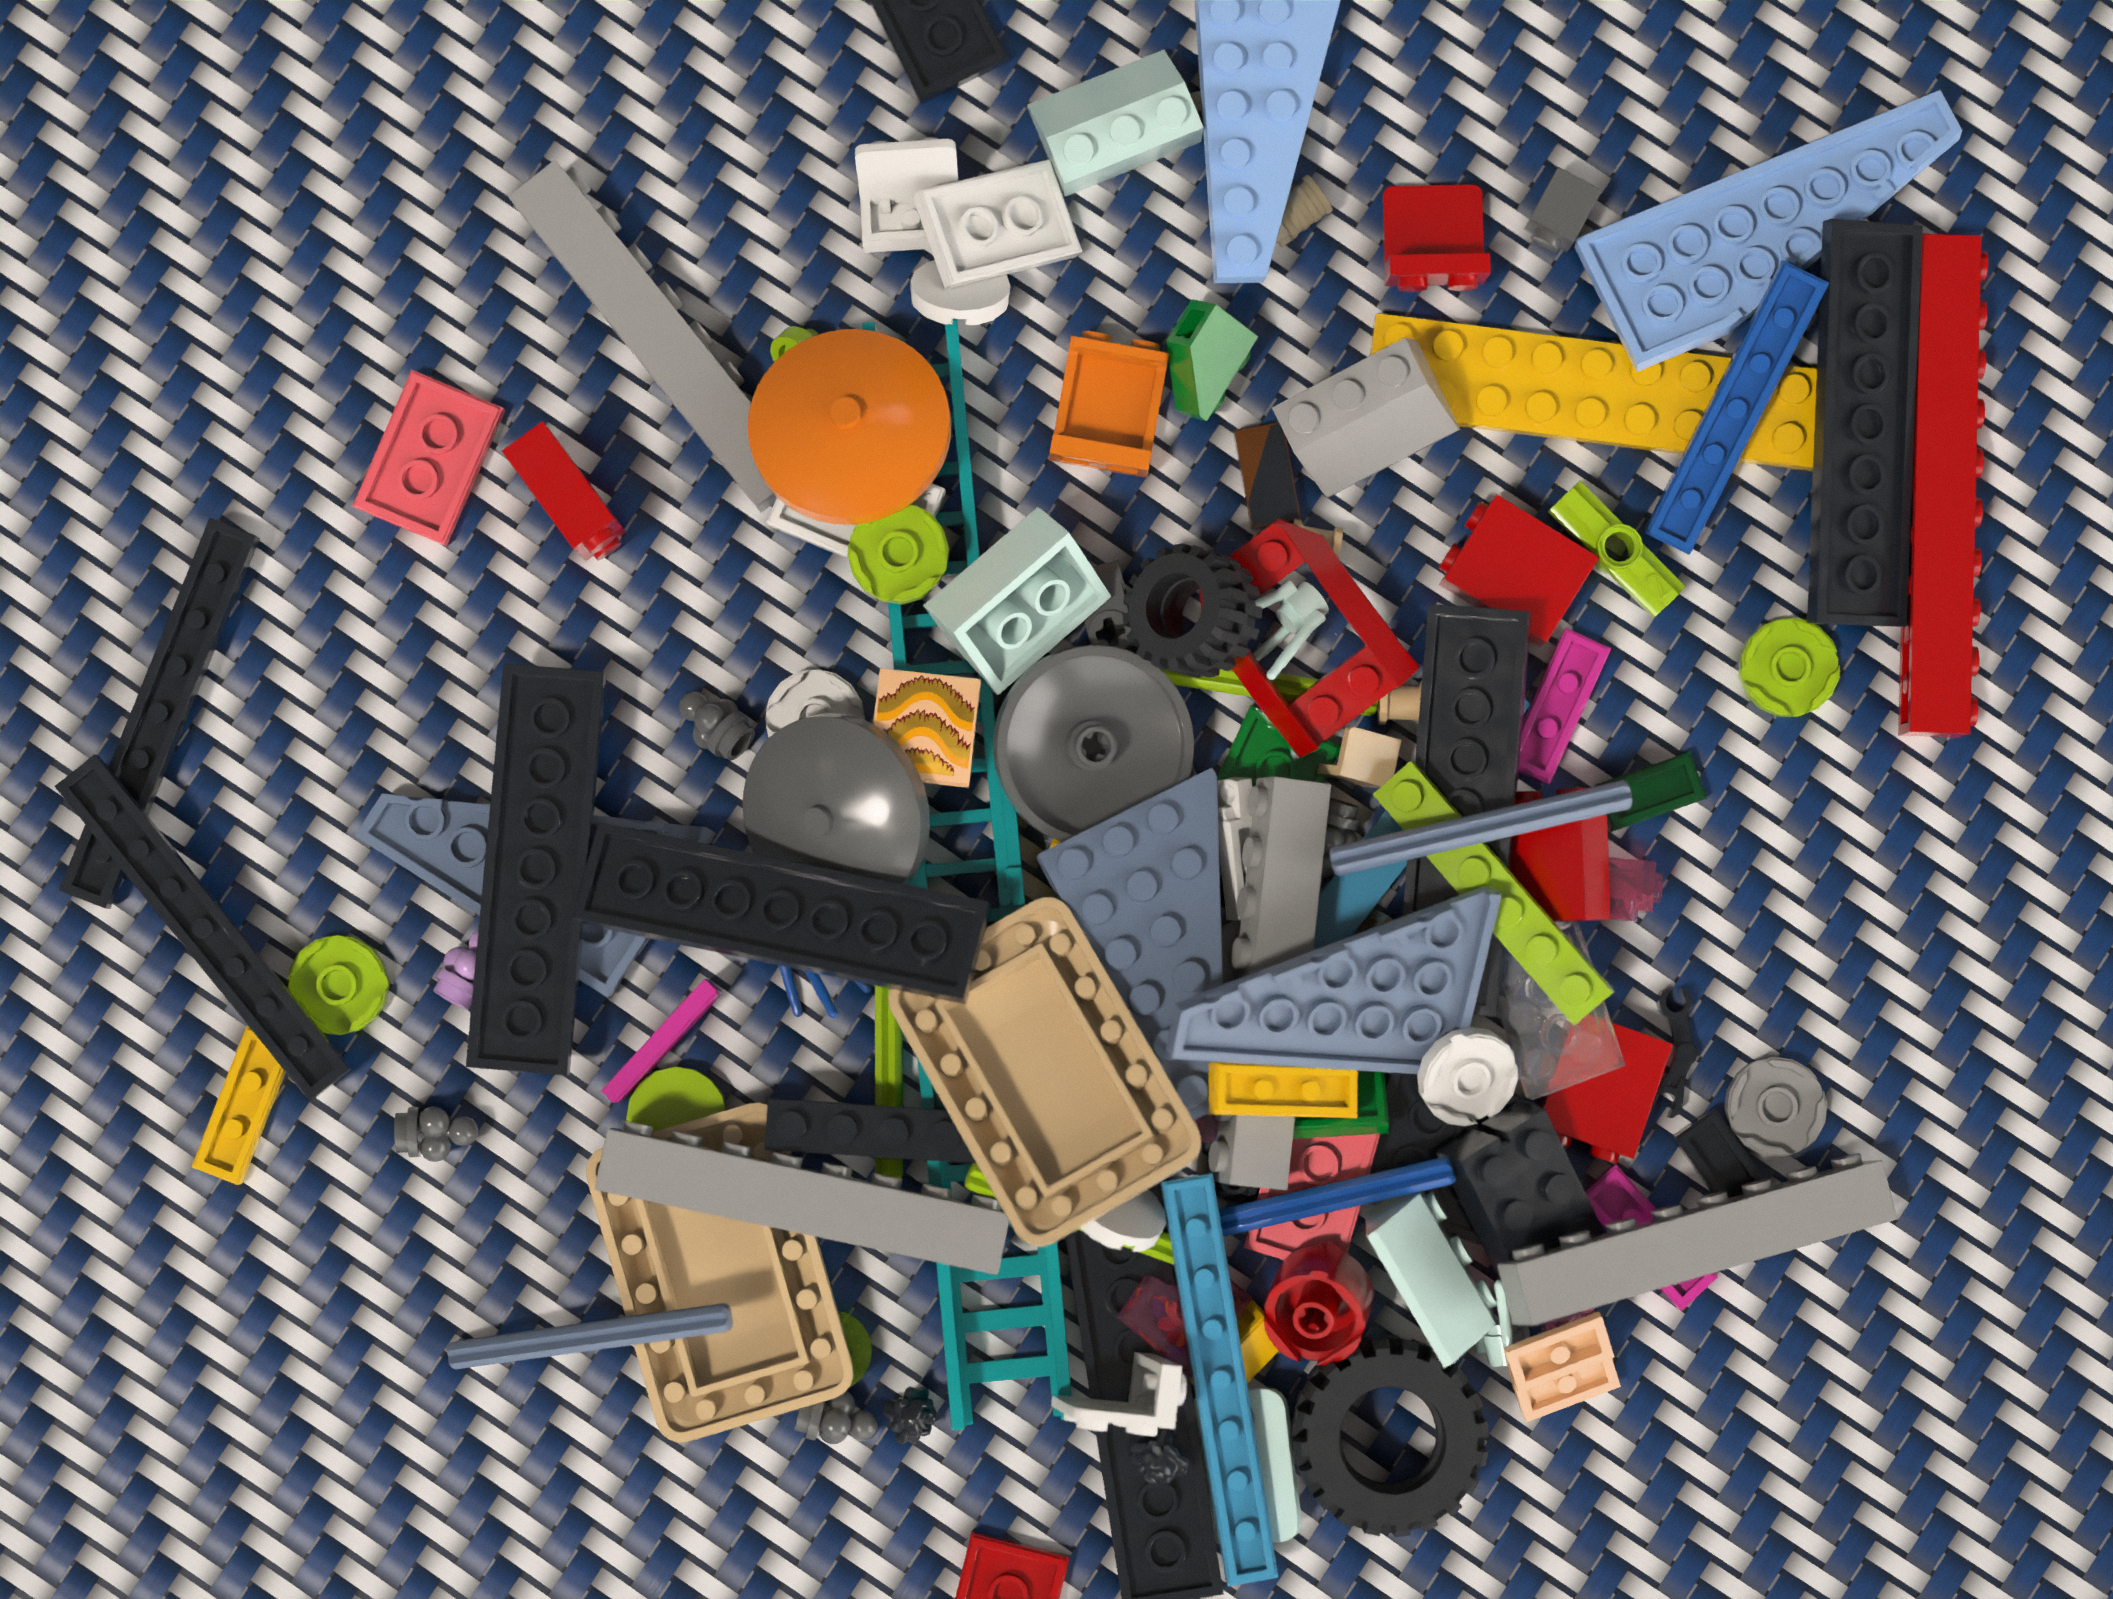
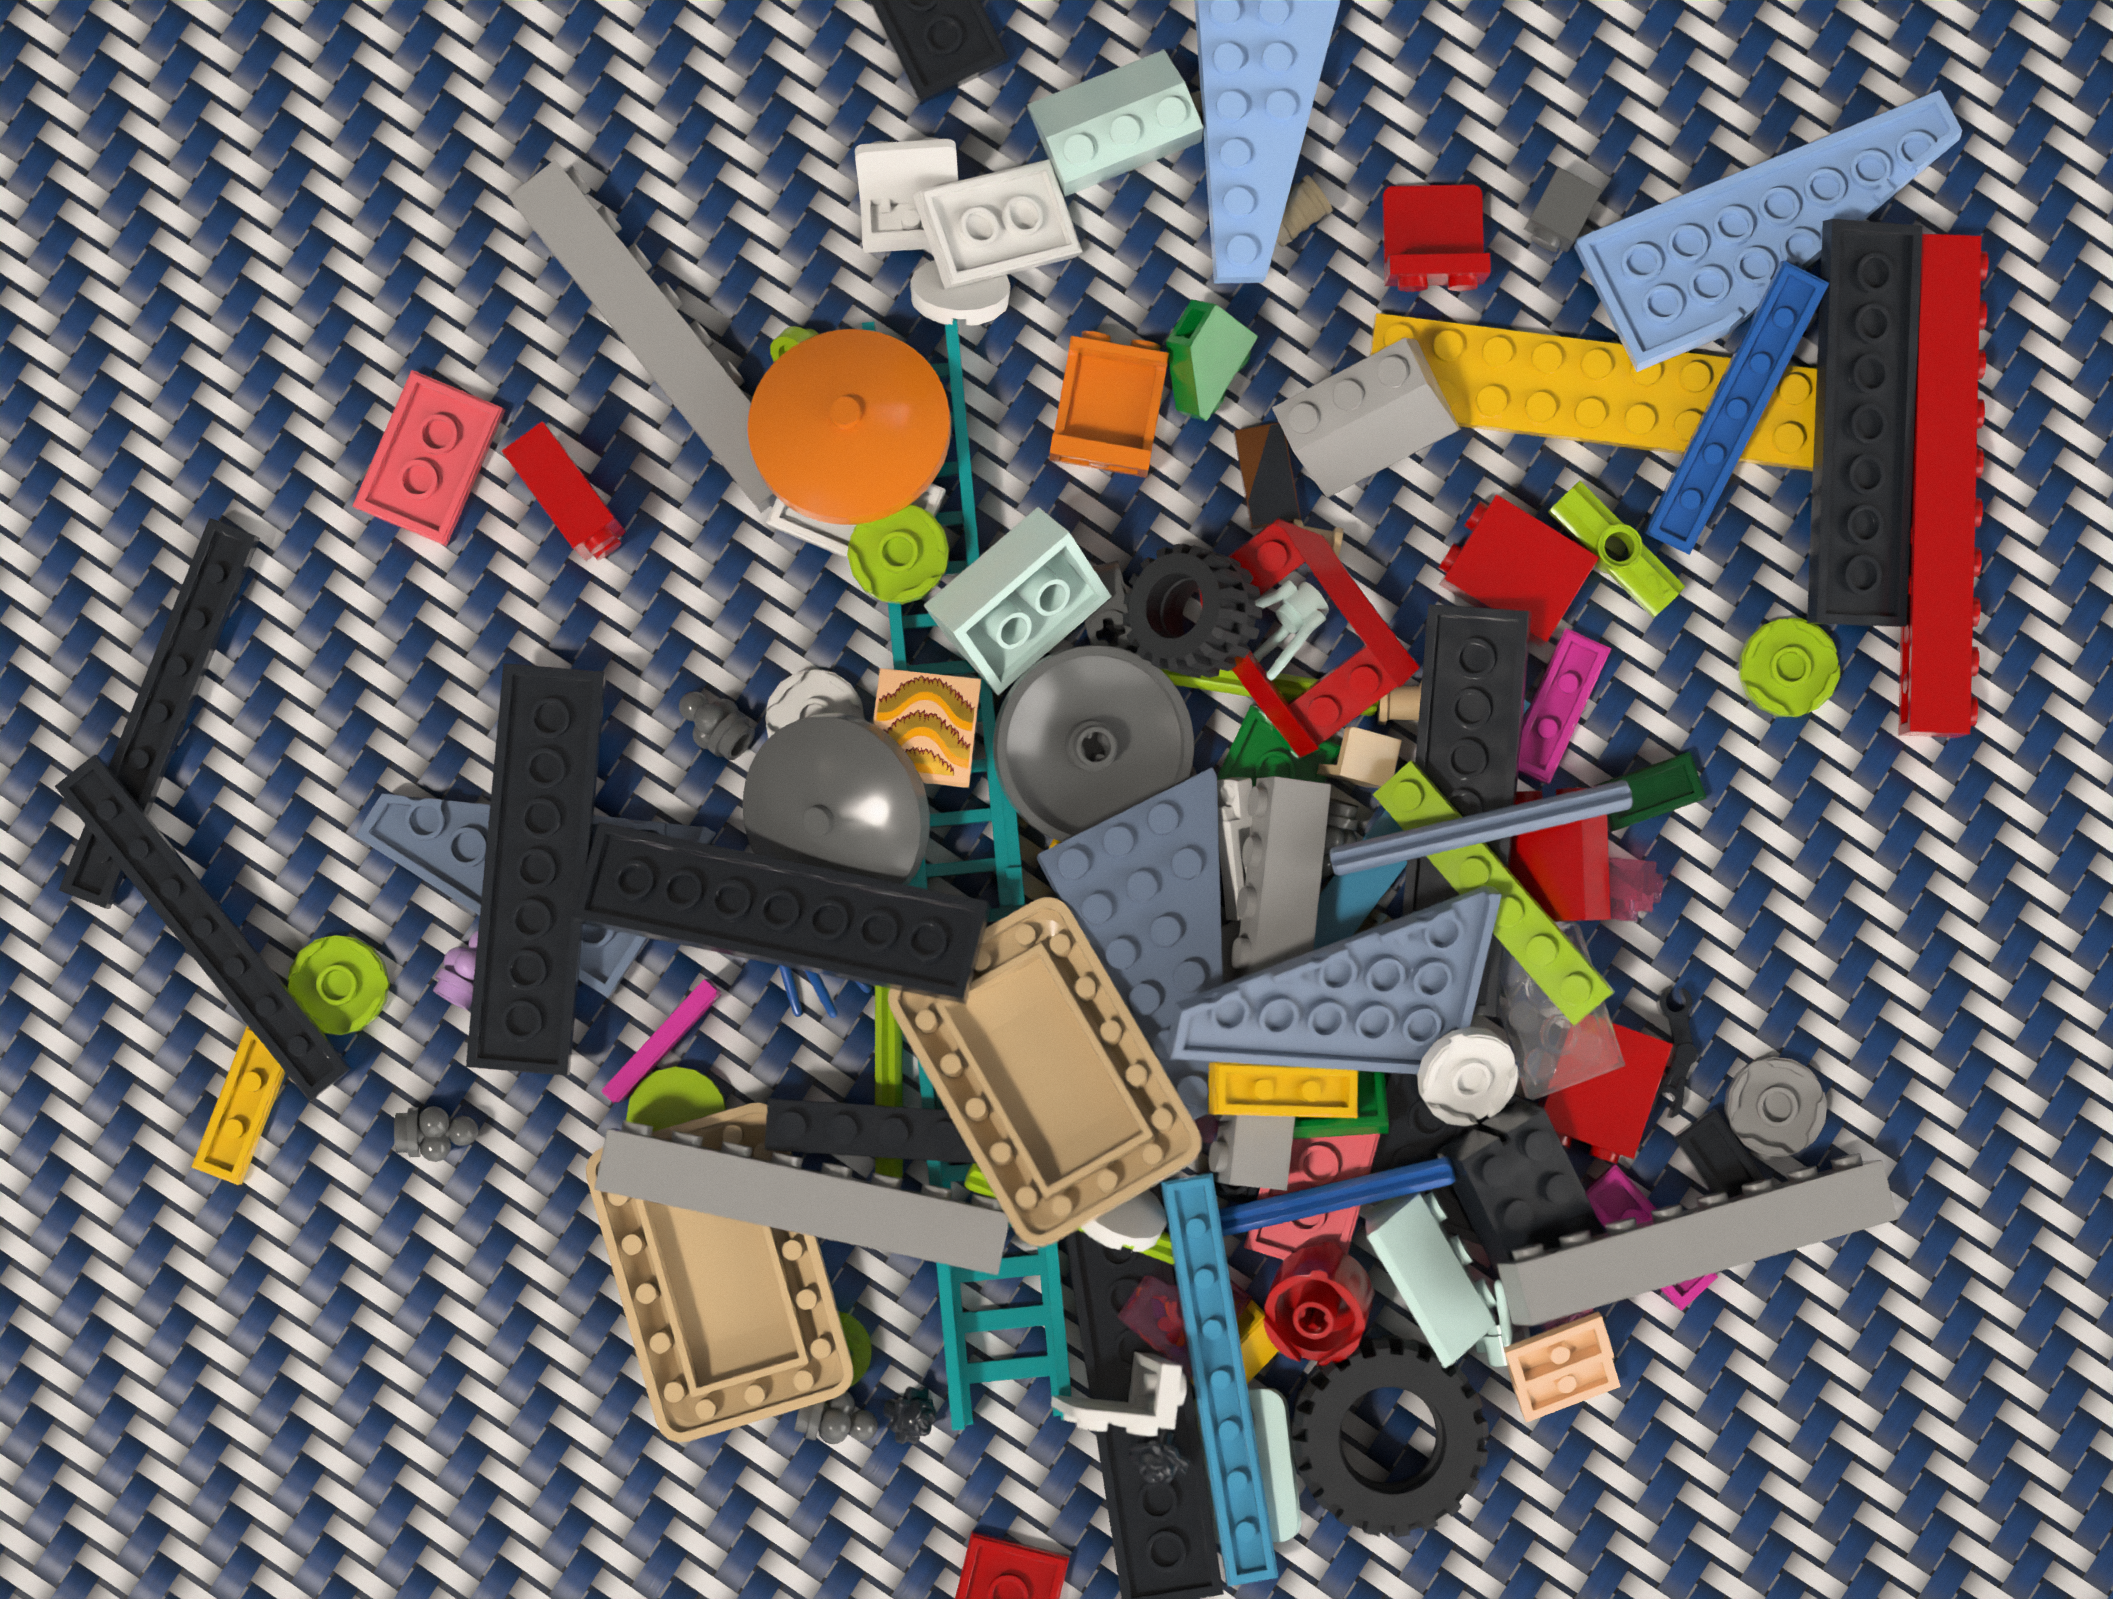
sand blue axle [447,1303,733,1369] -> none

